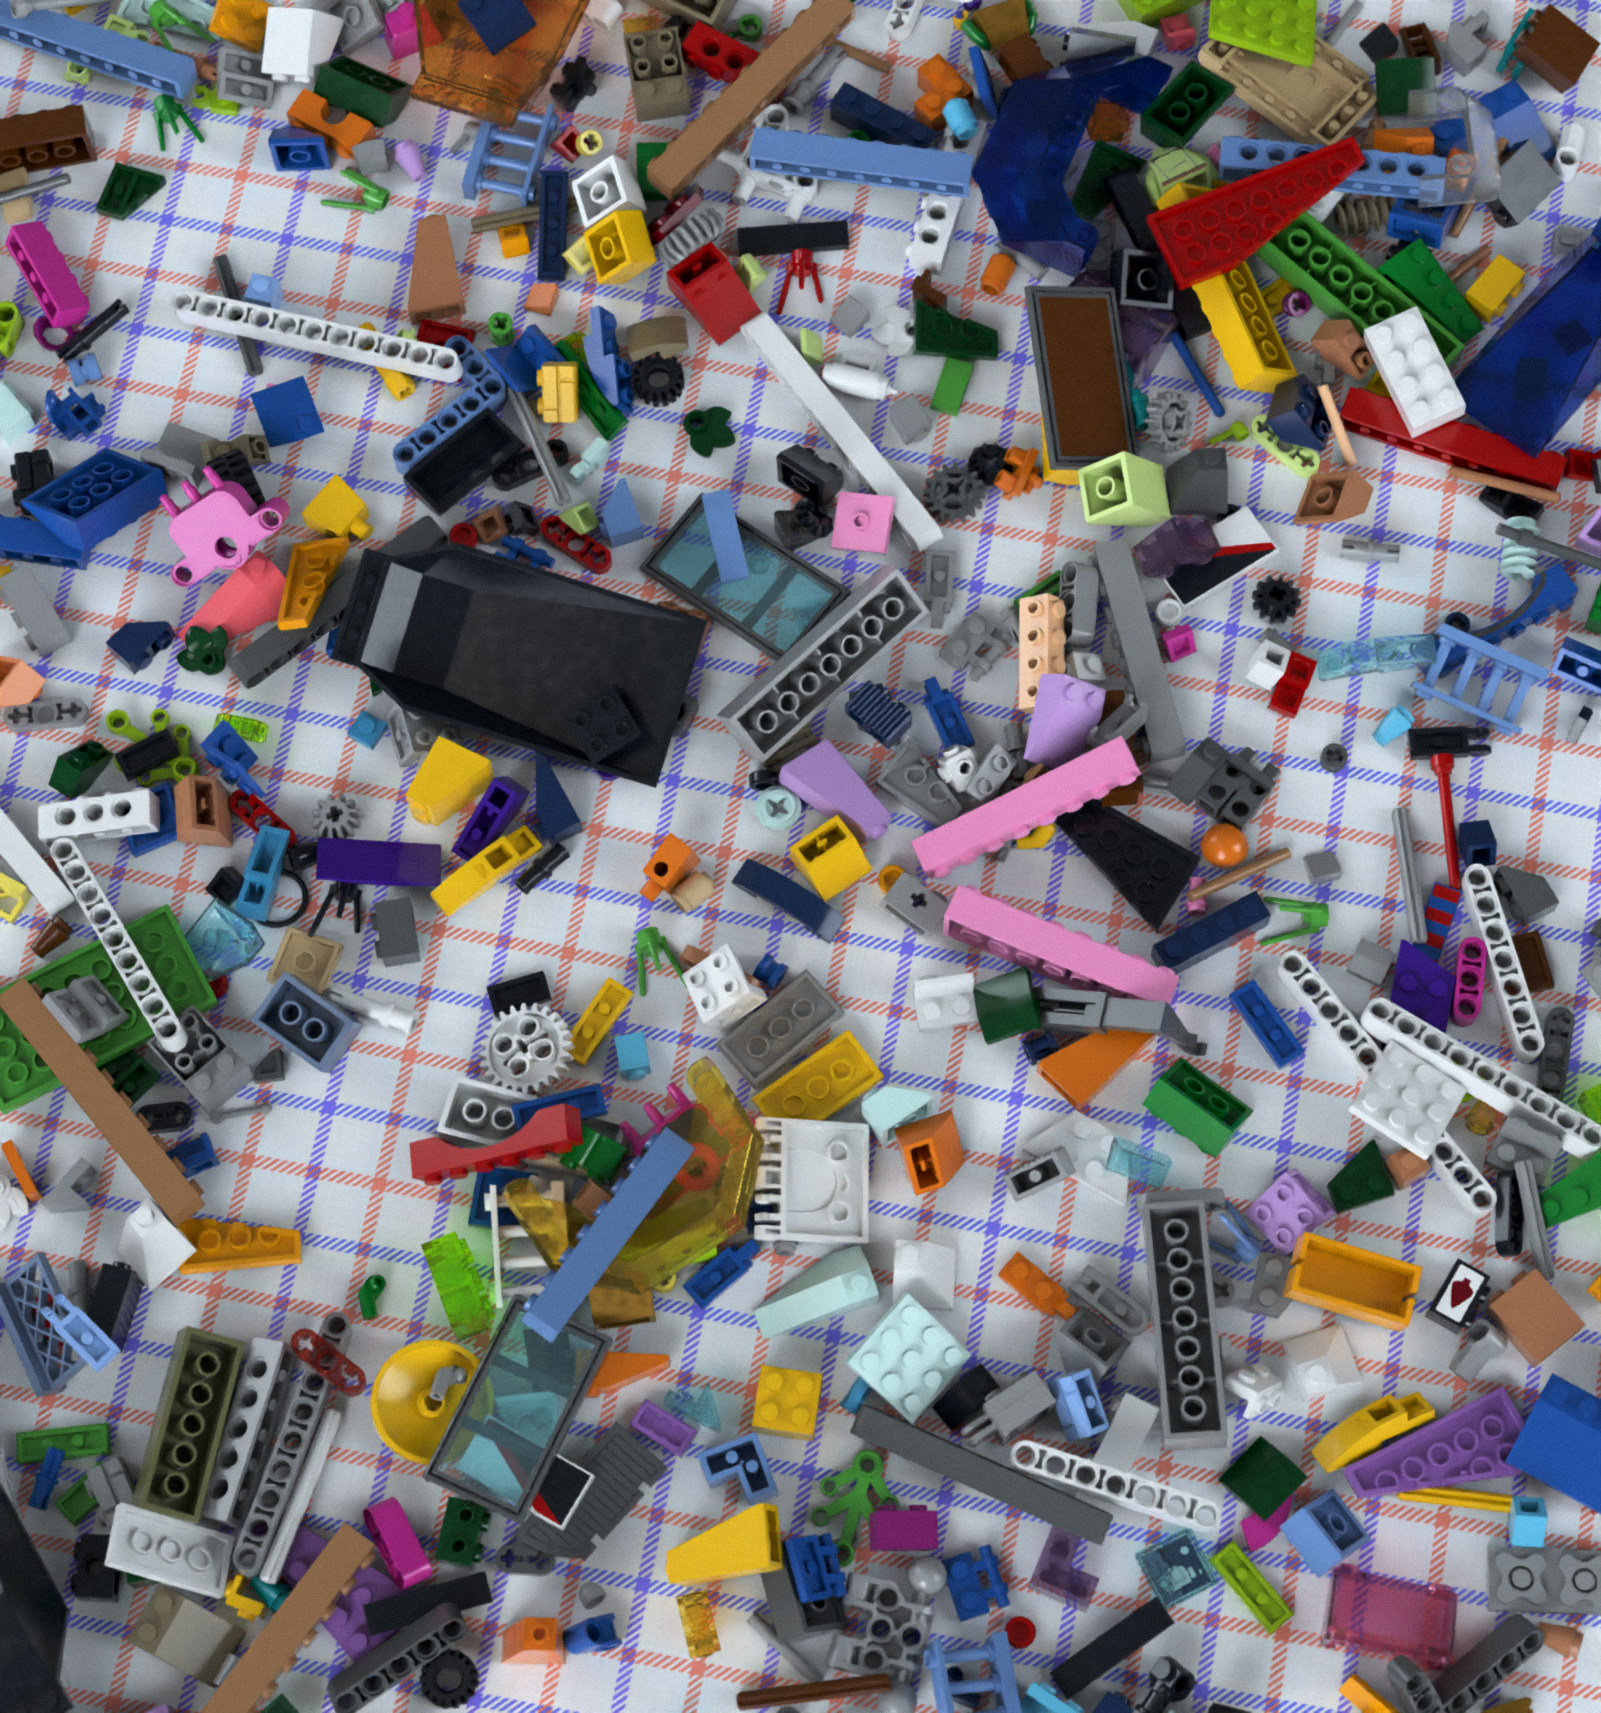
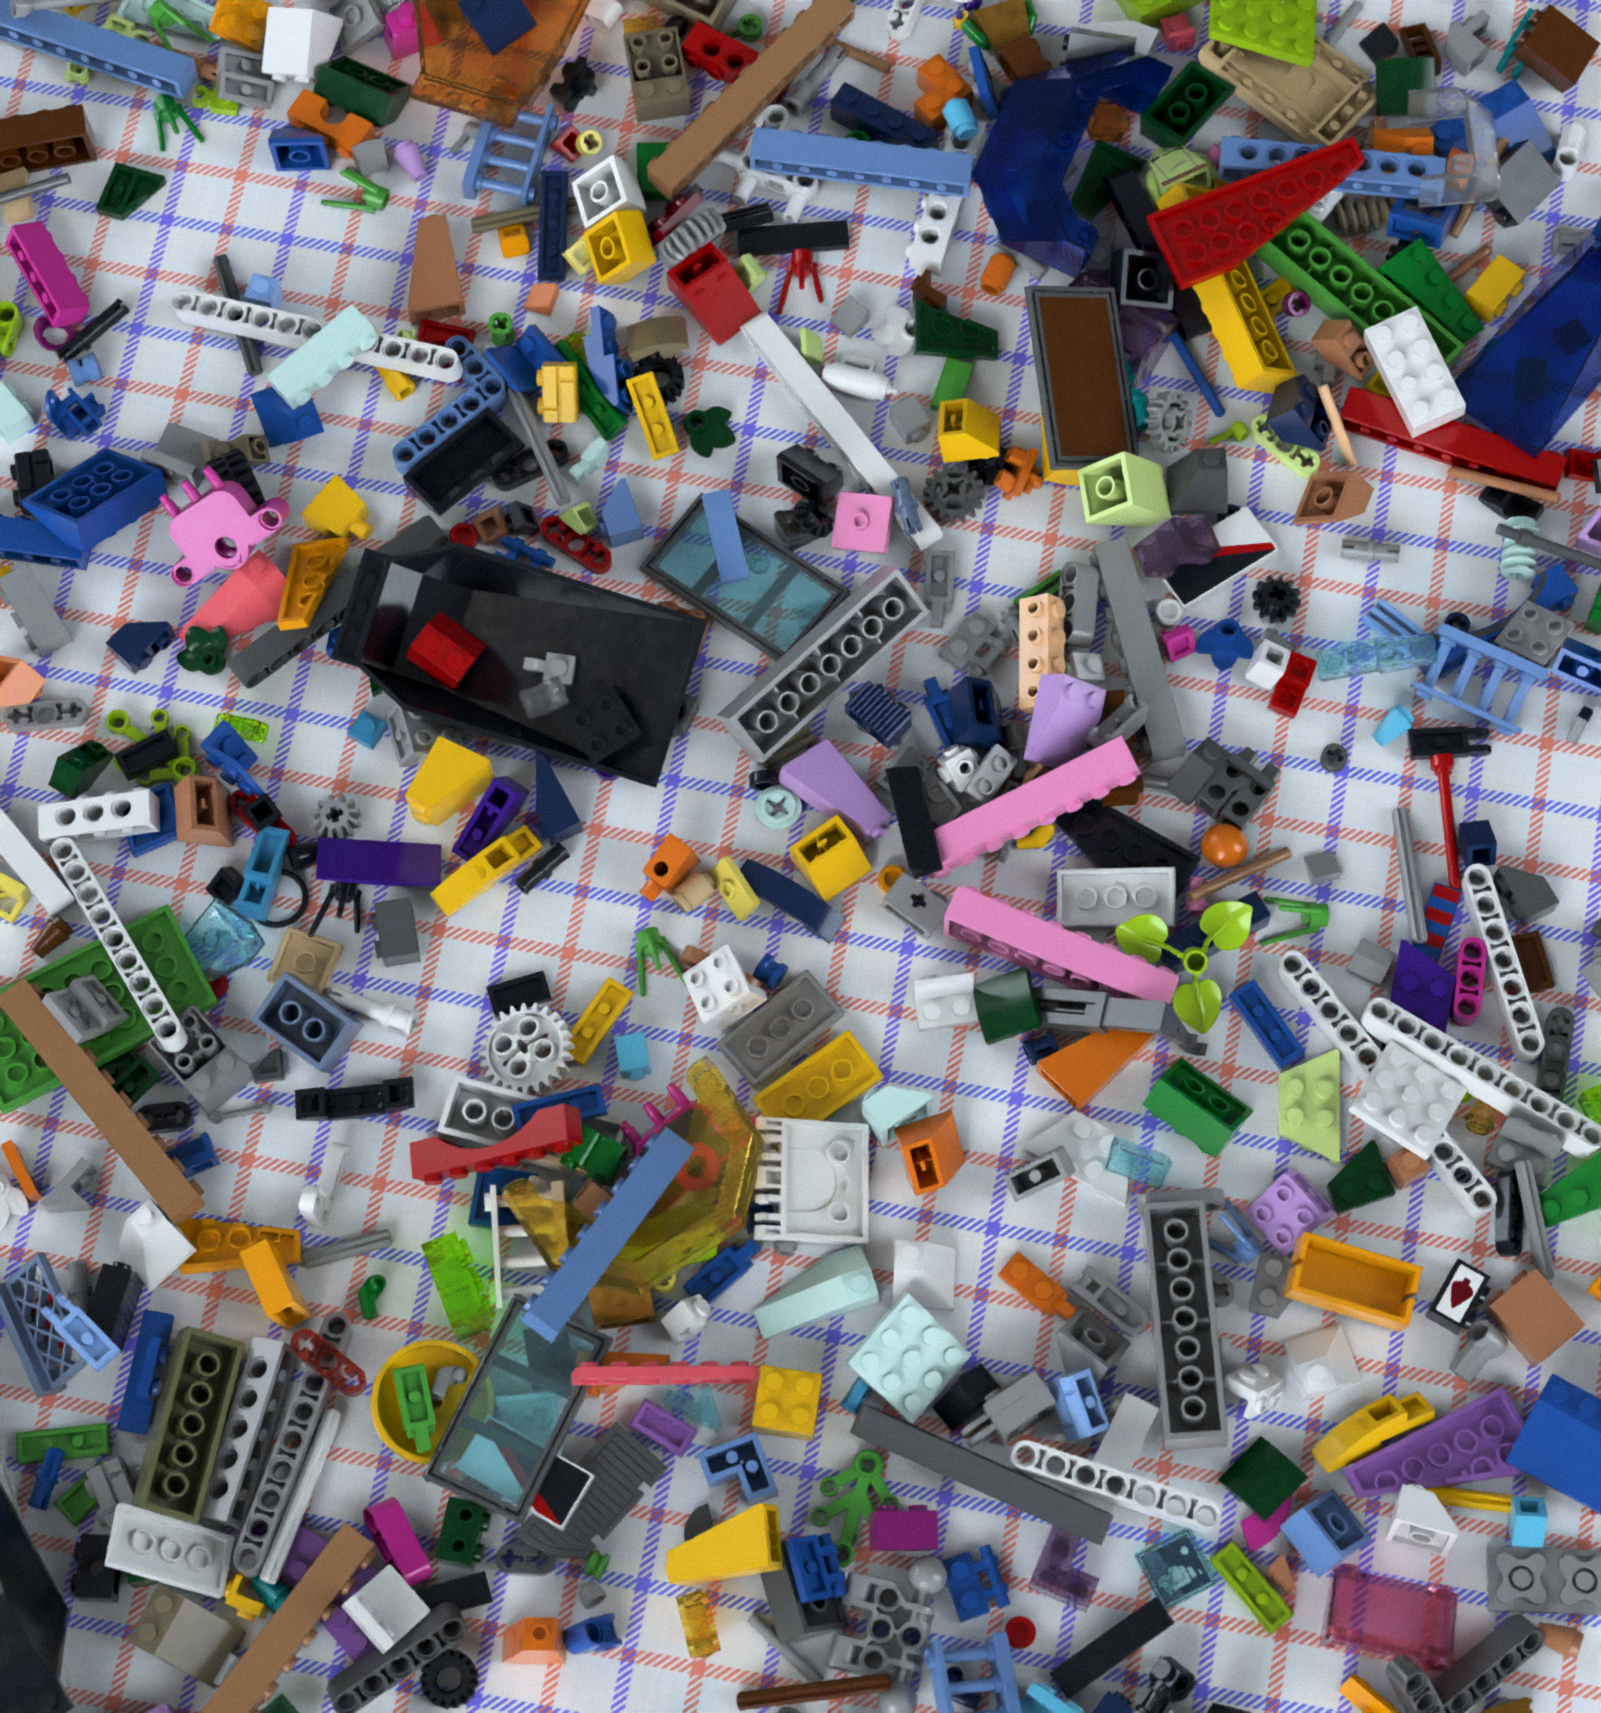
none -> blue bracket [117,1310,175,1435]
none -> light orange slope [239,1239,313,1330]
none -> black slope [242,793,283,832]
none -> light aqua brick [266,304,379,410]
none -> black slope [295,1077,415,1121]
none -> white beam [299,1142,349,1228]
none -> light grey axle [303,1229,392,1269]
none -> white bracket [342,1565,430,1654]
none -> bright green hinge [392,1363,436,1453]
none -> red slope [406,611,487,692]
none -> clear bracket [519,675,569,719]
none -> light grey plate [523,652,577,686]
none -> coral plate [571,1361,759,1385]
none -> bright green bush [584,1549,611,1581]
none -> yellow plate [625,371,681,461]
none -> white brick [660,1294,713,1345]
none -> dark grey tile [684,1503,714,1542]
none -> light yellow plate [708,856,761,921]
none -> black tile [720,202,774,234]
none -> black slope [885,766,943,878]
none -> sand blue pin [890,477,923,535]
none -> yellow slope [938,398,1001,463]
none -> dark blue slope [948,676,1007,751]
none -> white tile [1057,867,1176,929]
none -> lime plant [1115,901,1253,1034]
none -> blue plate [1195,619,1254,671]
none -> nougat slope [1265,1552,1295,1594]
none -> yellowish green wing [1278,1049,1340,1164]
none -> light blue tile [1362,598,1426,656]
none -> white slope [1385,1484,1459,1558]
none -> light grey hinge [1494,600,1576,668]

